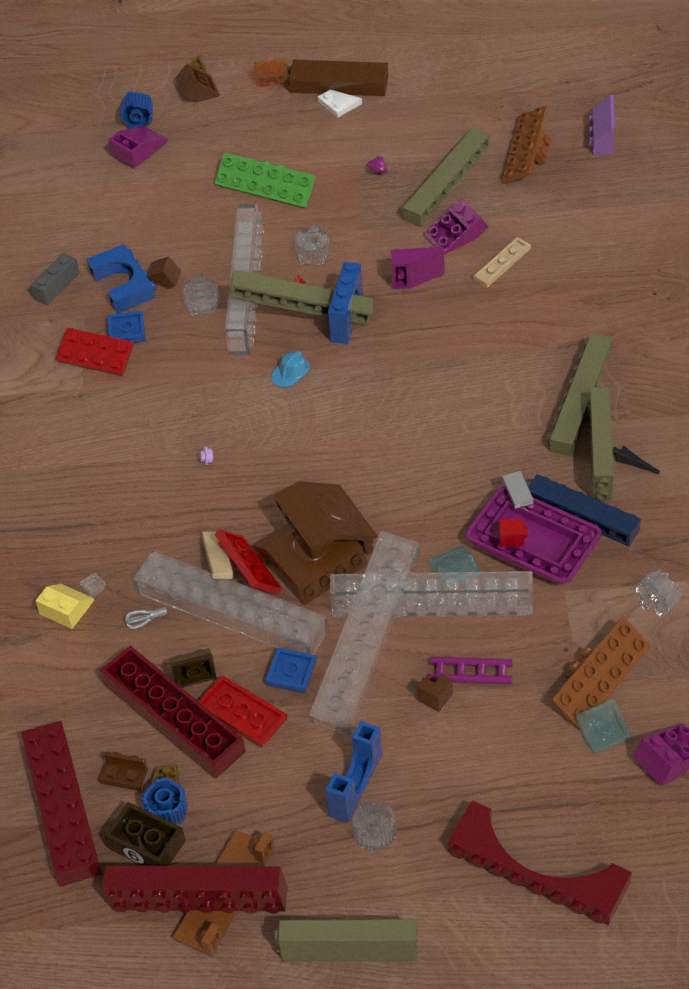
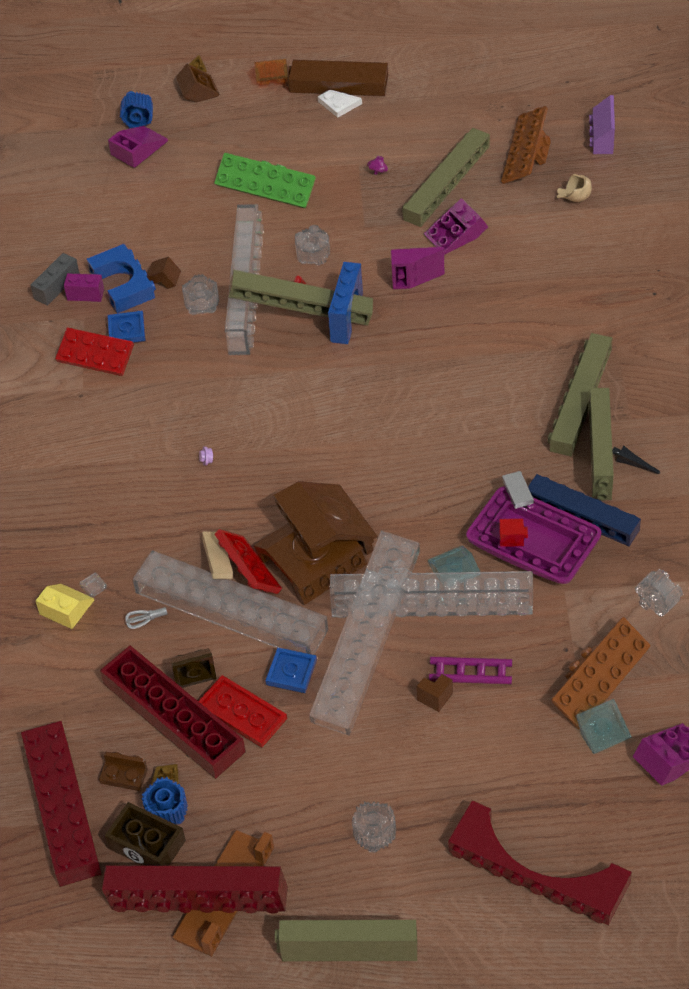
dark azure piece [271,351,310,387] -> none
blue arch [325,721,382,823] -> none
tan tile [473,237,531,288] -> none
none -> magenta brick [64,273,104,302]
none -> tan hat [557,174,592,203]

